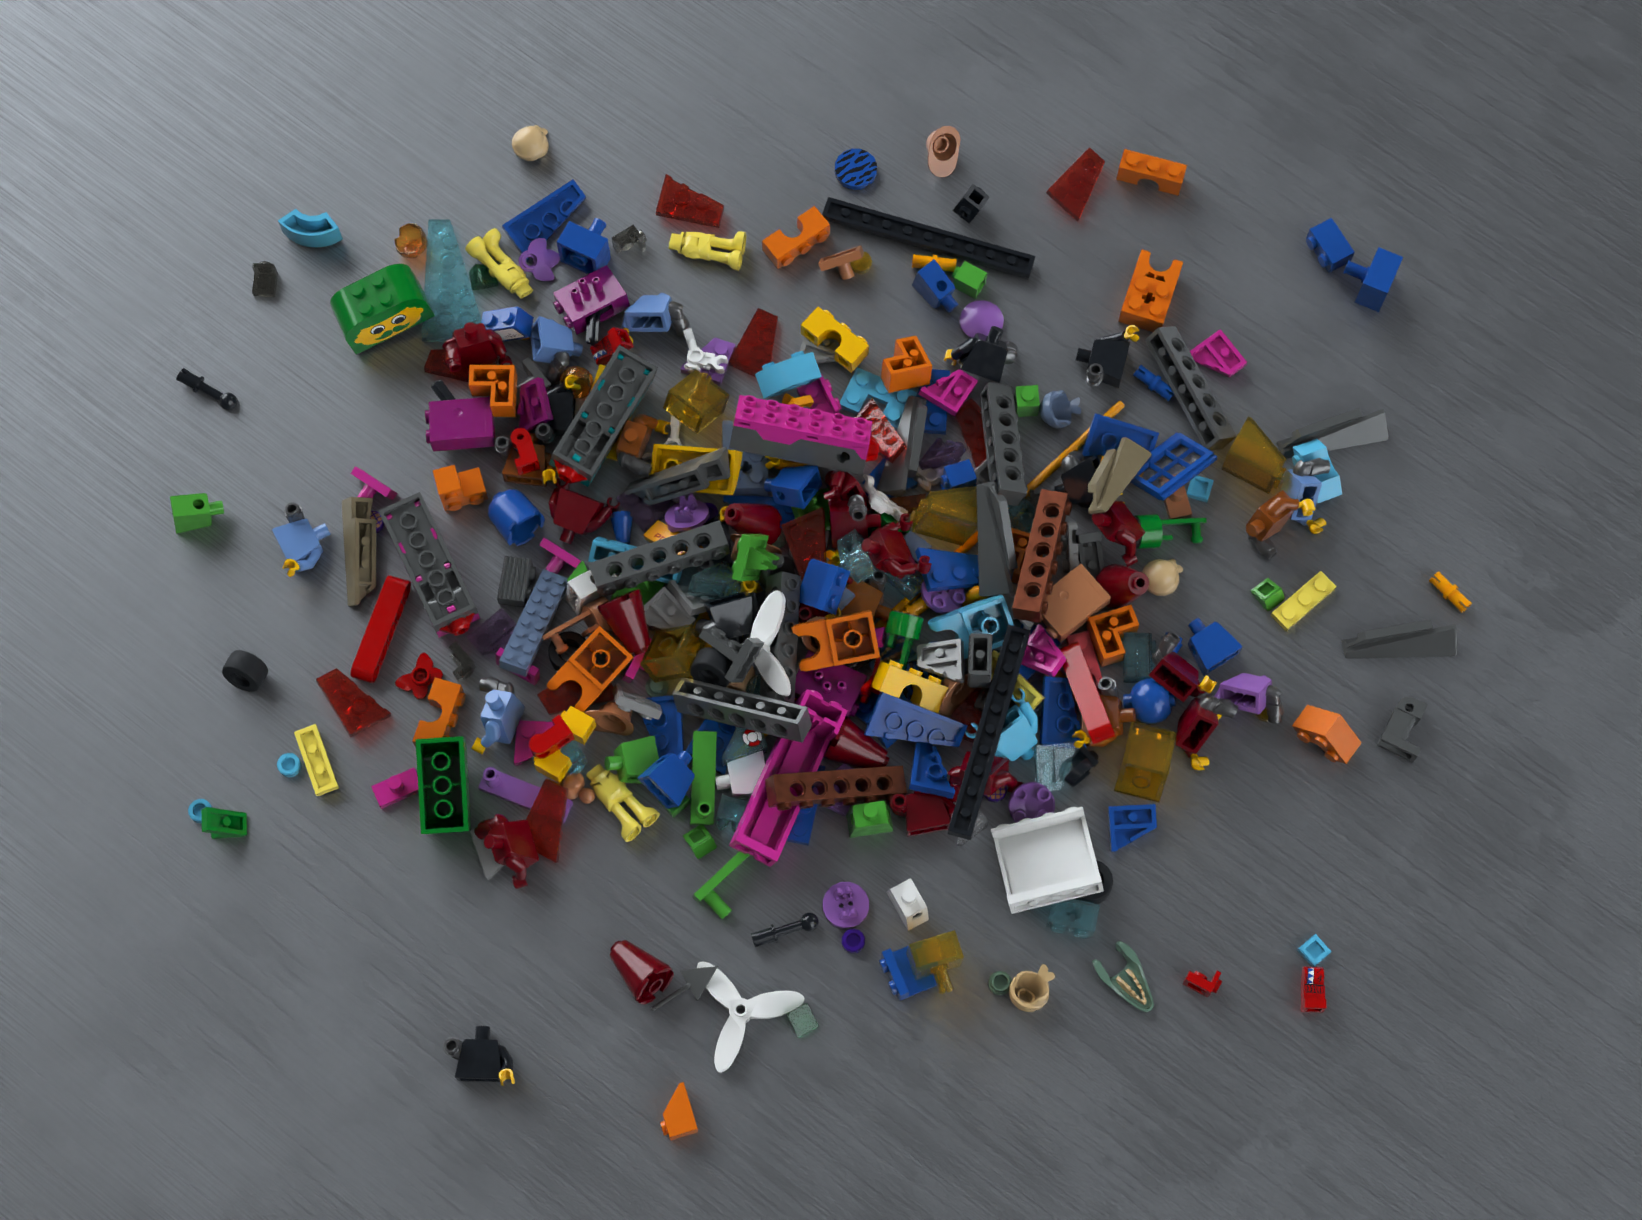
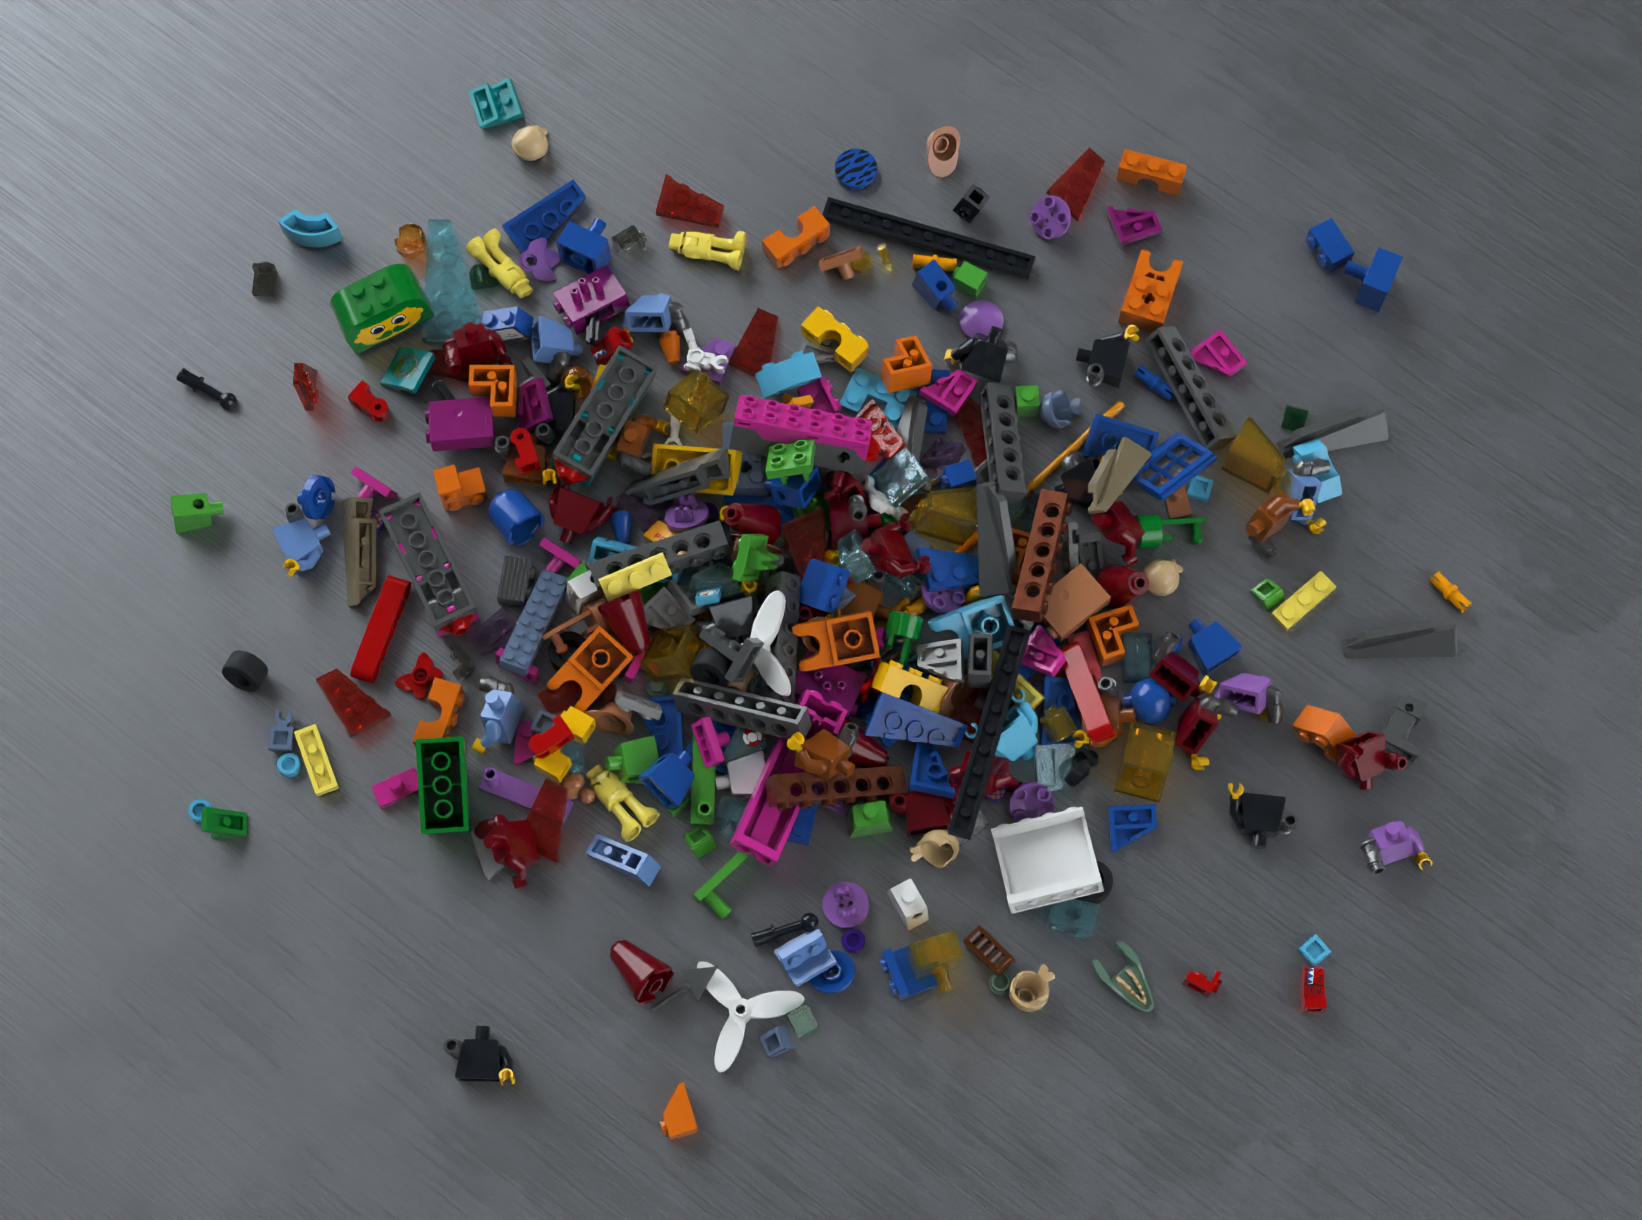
none -> sand blue plate [268,711,295,752]
none -> clear red wing [293,363,319,411]
none -> blue plate [297,474,335,520]
none -> red leg [348,380,390,422]
none -> teal slope [380,347,436,394]
none -> teal slope [468,77,524,129]
none -> sand blue tile [530,709,556,734]
none -> medium blue slope [585,834,661,887]
none -> light yellow plate [598,552,672,602]
none -> orange cone [659,331,681,365]
none -> dark pink tile [691,716,730,769]
none -> medium azure tile [695,587,722,606]
none -> sand blue slope [759,1026,795,1058]
none -> bright green plate [766,439,816,485]
none -> medium blue bracket [774,929,837,987]
none -> dark orange torso [787,722,859,779]
none -> blue dish [810,950,855,994]
none -> clear light blue plate [871,447,931,508]
none -> clear yellow tile [877,243,891,265]
none -> tan hat [909,829,959,868]
none -> reddish brown slope [963,925,1016,977]
none -> medium lavender plate [1029,195,1071,239]
none -> clear yellow brick [1039,705,1078,743]
none -> magenta wing [1106,206,1162,246]
none -> black torso [1228,782,1298,849]
none -> clear green slope [1281,404,1308,431]
none -> dark red torso [1337,731,1407,790]
none -> medium lavender torso [1360,821,1432,875]

